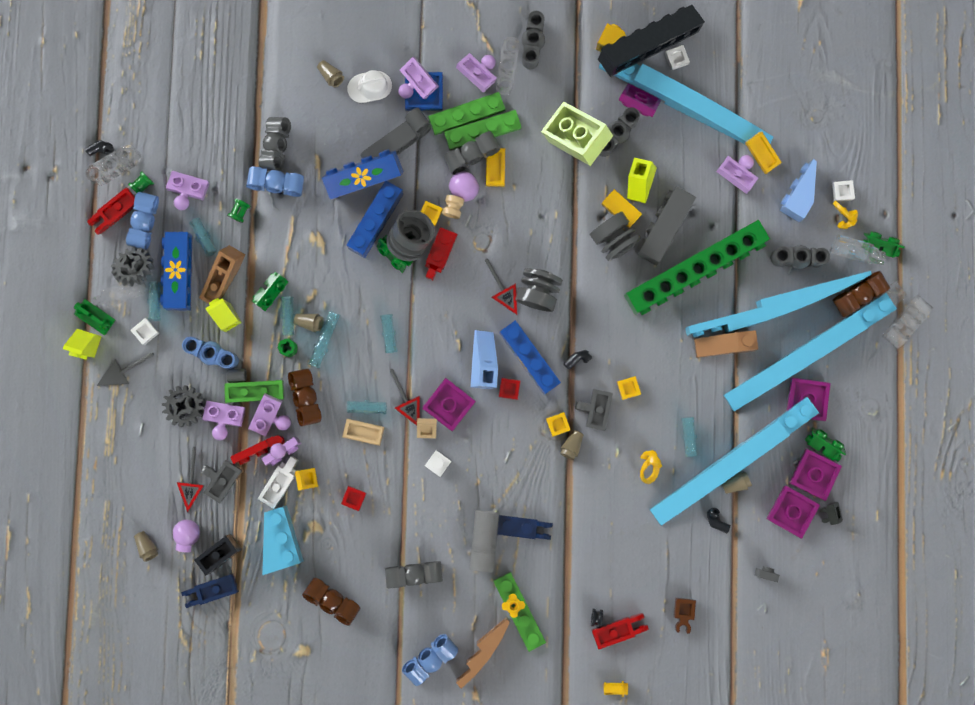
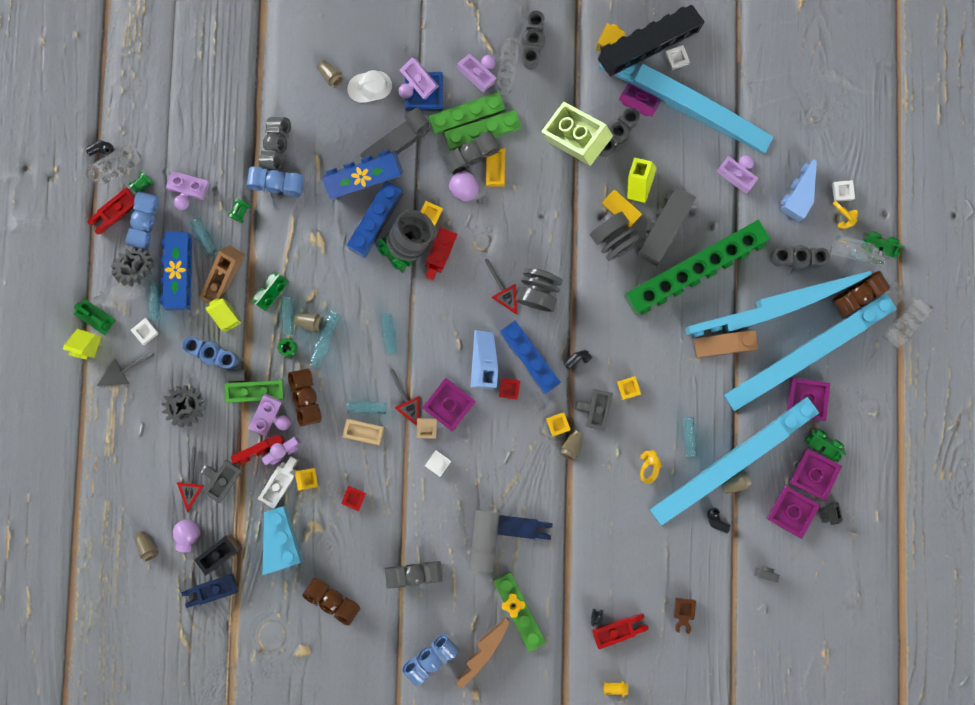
lavender plate [202,401,246,440] -> none
tan wheel [442,195,464,219] -> none
yellow tile [745,131,782,174] -> none

